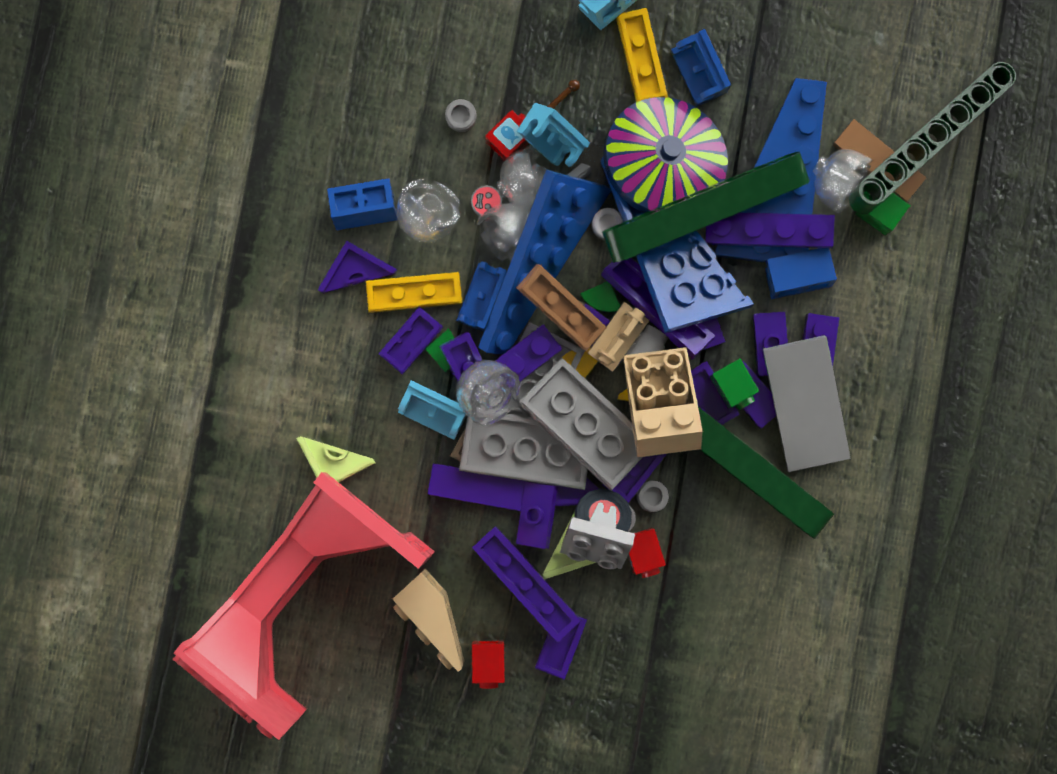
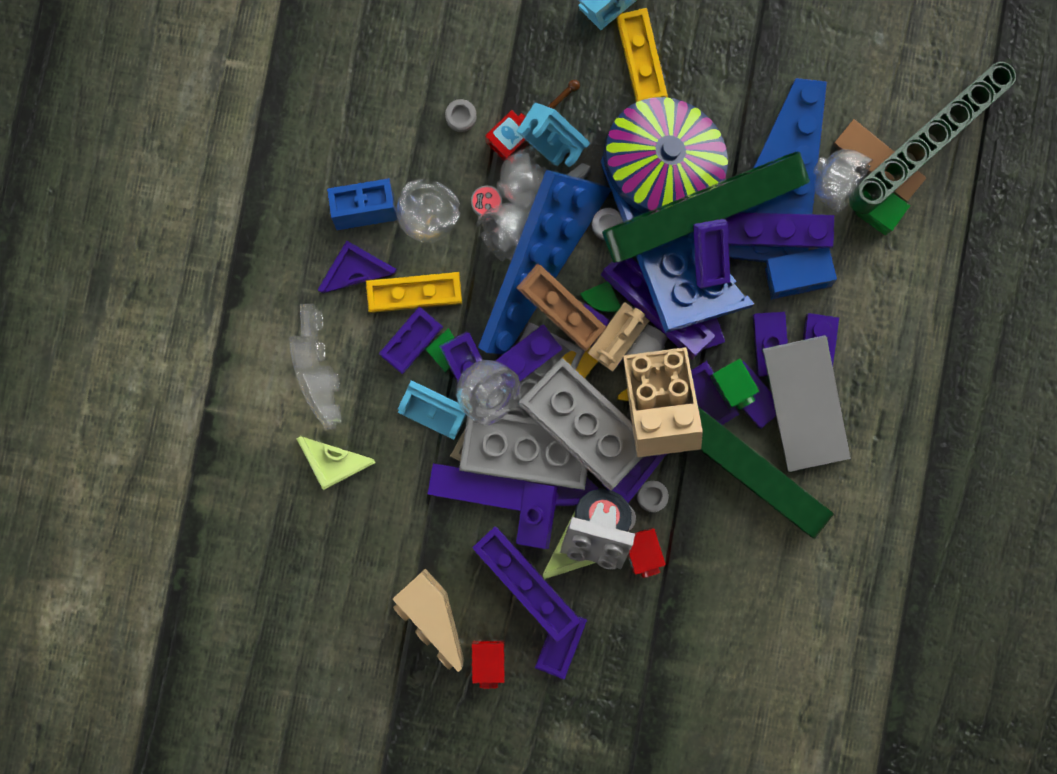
coral panel [173,472,435,740] -> none
blue hinge [456,261,507,332] -> none
blue hinge [671,29,731,106] -> none
none -> clear slope [289,303,341,430]
none -> dark purple tile [693,219,730,288]

